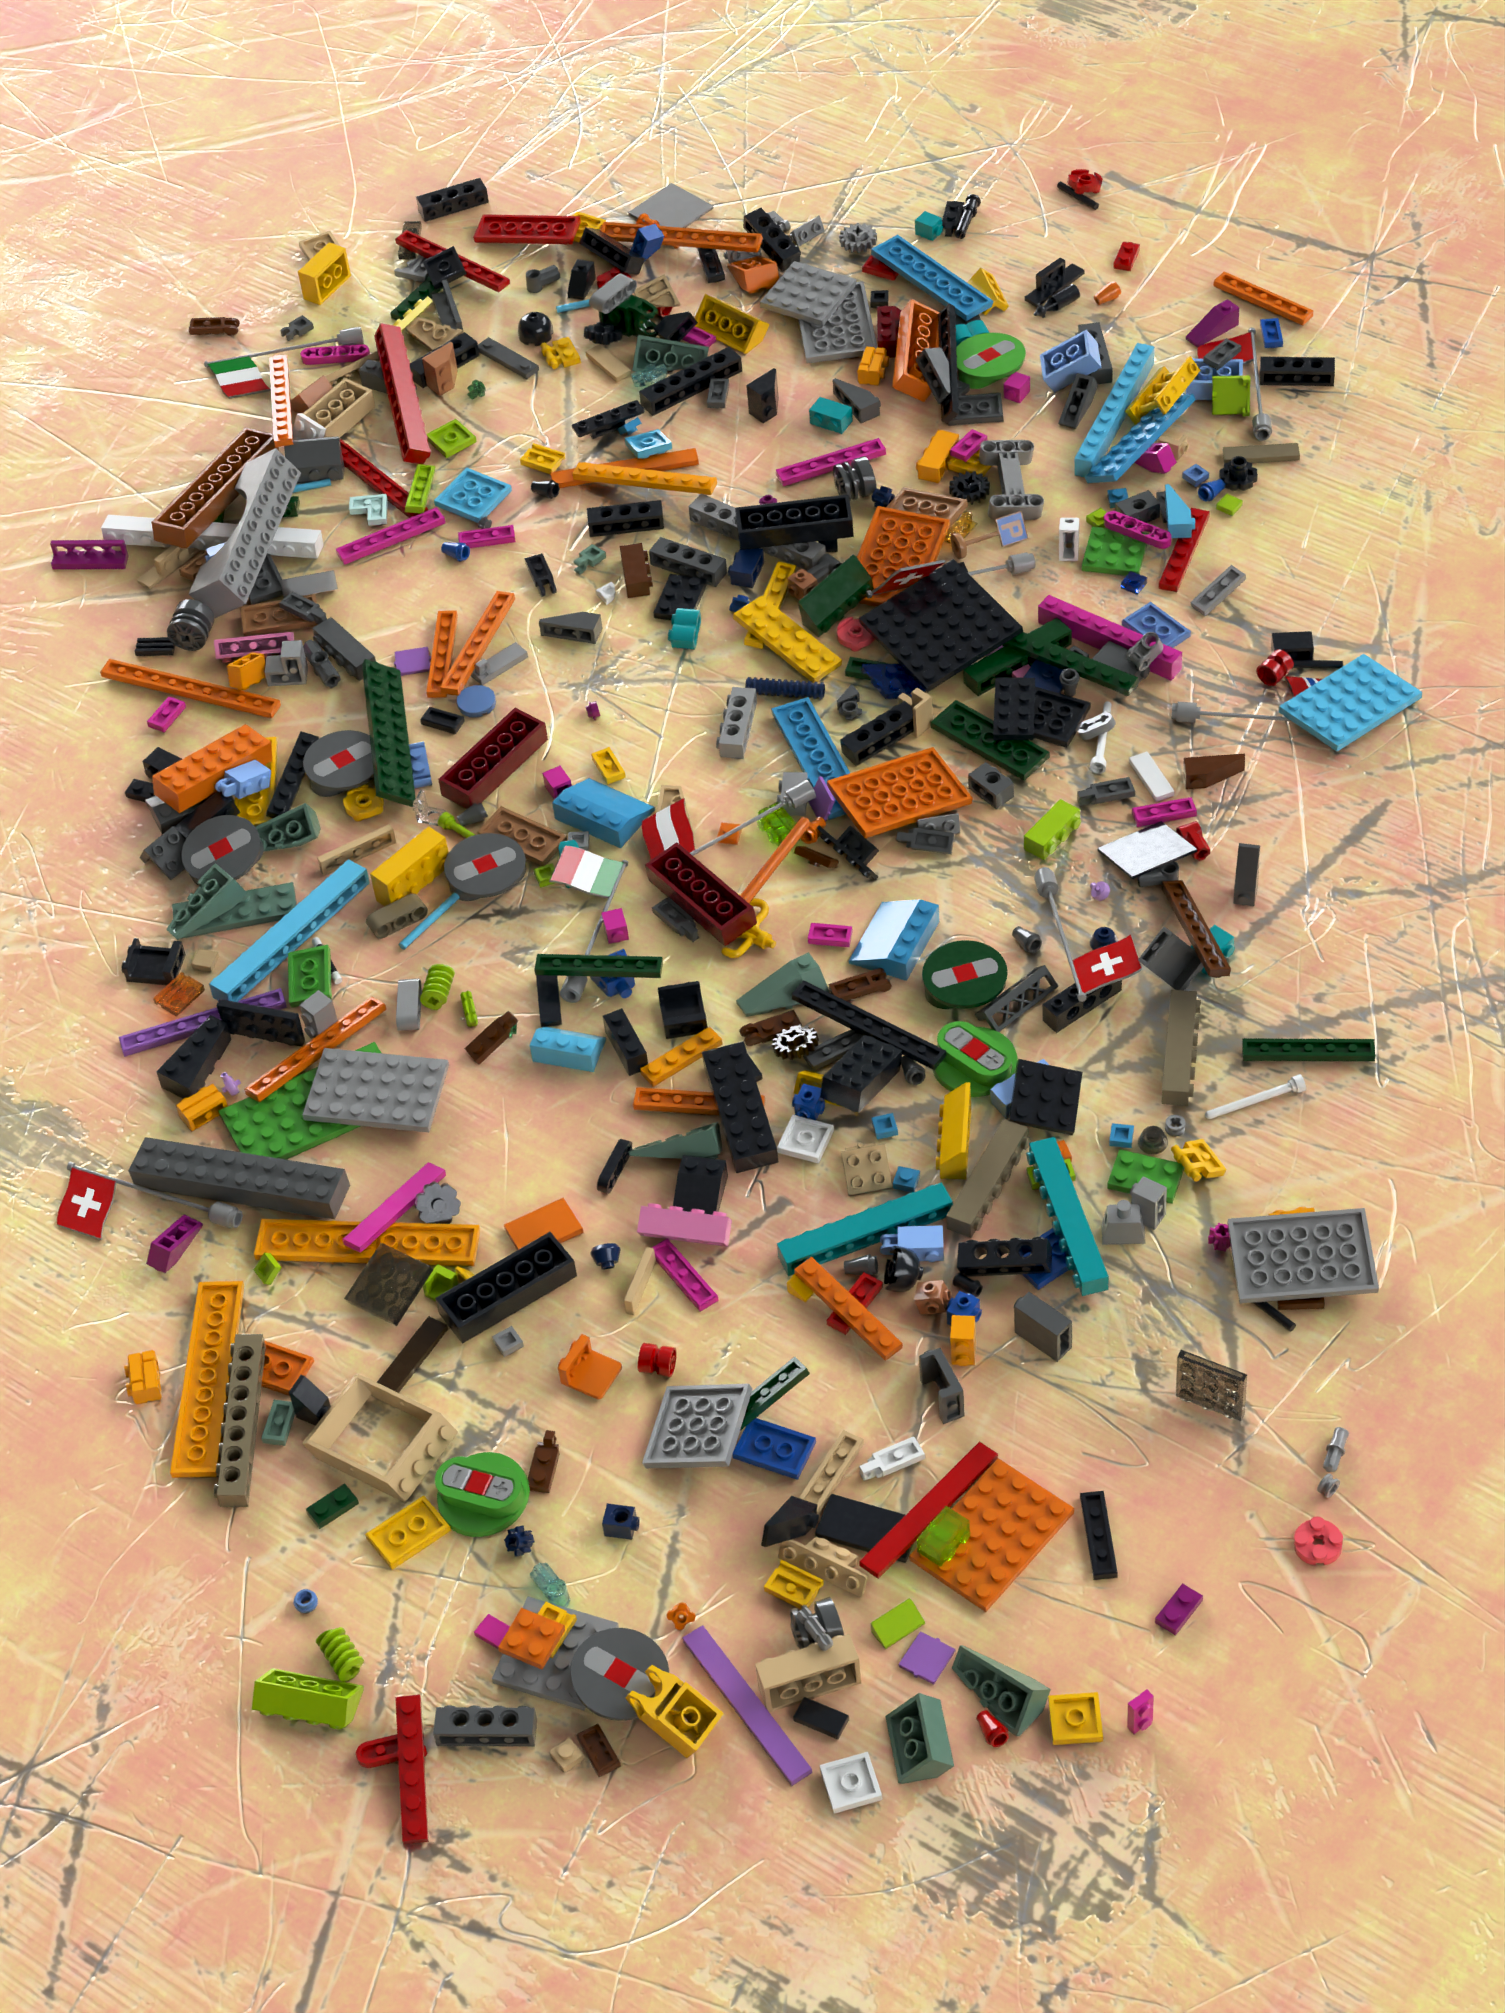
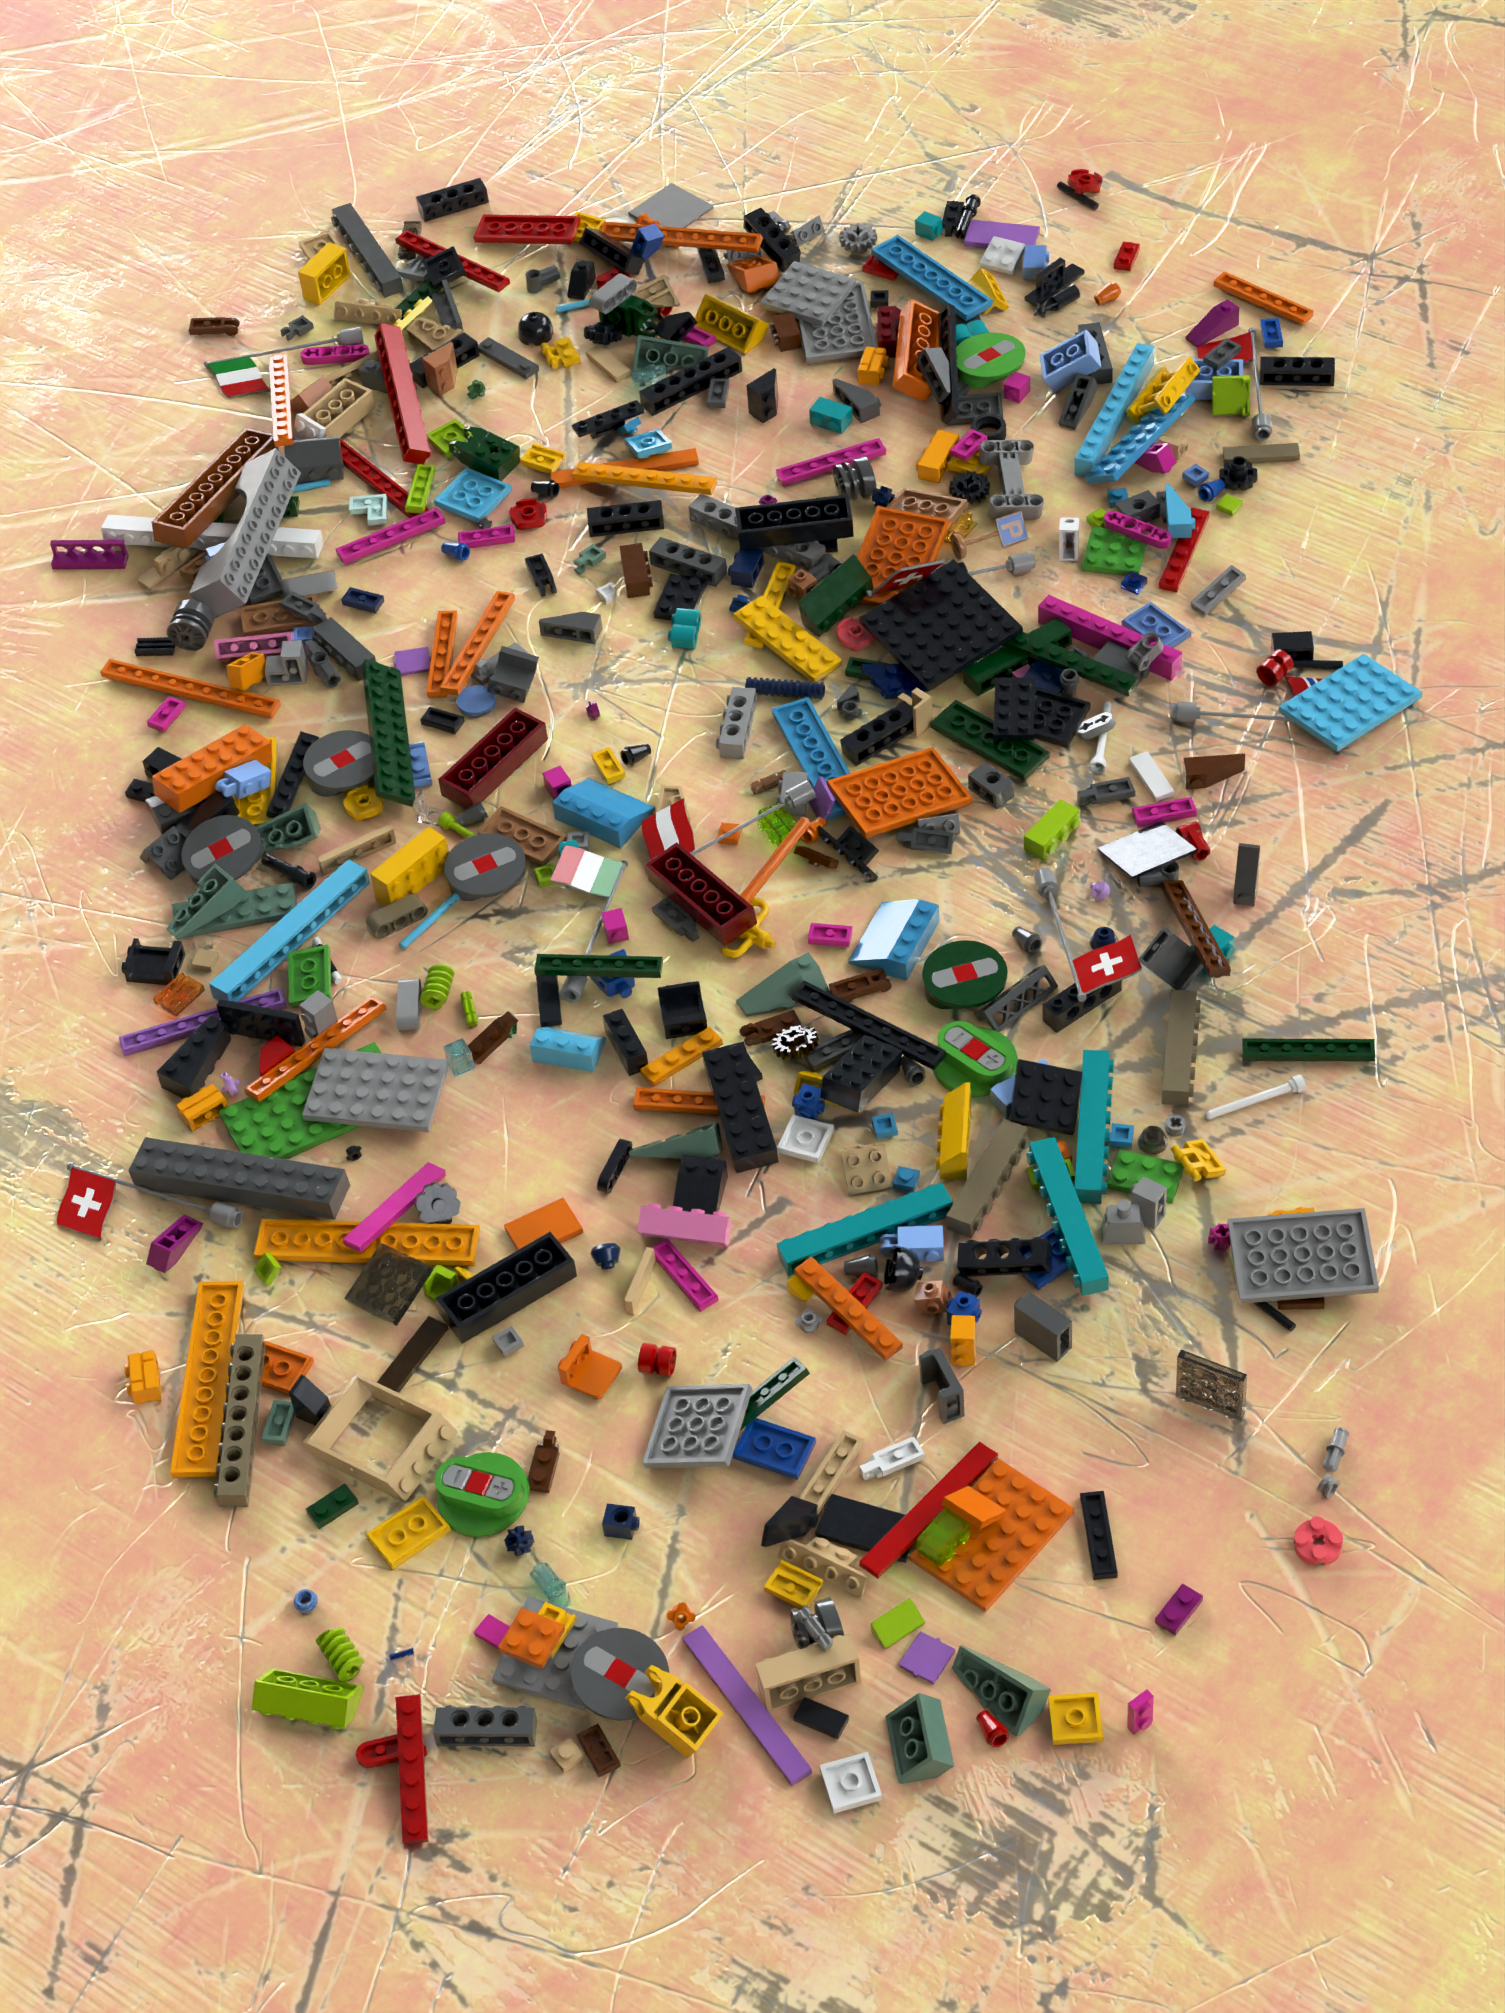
none -> red slope [259,1036,295,1076]
none -> black pin [261,853,317,890]
none -> medium blue plate [294,626,314,645]
none -> dark grey brick [331,203,404,298]
none -> tan bracket [334,299,402,325]
none -> dark blue plate [341,587,384,613]
none -> black piece [346,1146,362,1161]
none -> clear blue leg [389,1647,414,1661]
none -> clear light blue brick [443,1038,475,1077]
none -> dark green brick [449,426,520,481]
none -> dark grey panel [487,646,539,703]
none -> red plate [509,498,547,530]
none -> black cone [620,743,651,766]
none -> medium nougat axle [751,770,786,794]
none -> reddish brown brick [769,312,802,352]
none -> light grey plate [795,1309,823,1333]
none -> orange tile [942,1486,1007,1529]
none -> medium lavender tile [964,219,1040,248]
none -> black tyre [971,414,1006,440]
none -> white plate [980,236,1026,275]
none -> light blue brick [1023,245,1050,280]
none -> teal brick [1075,1050,1114,1204]

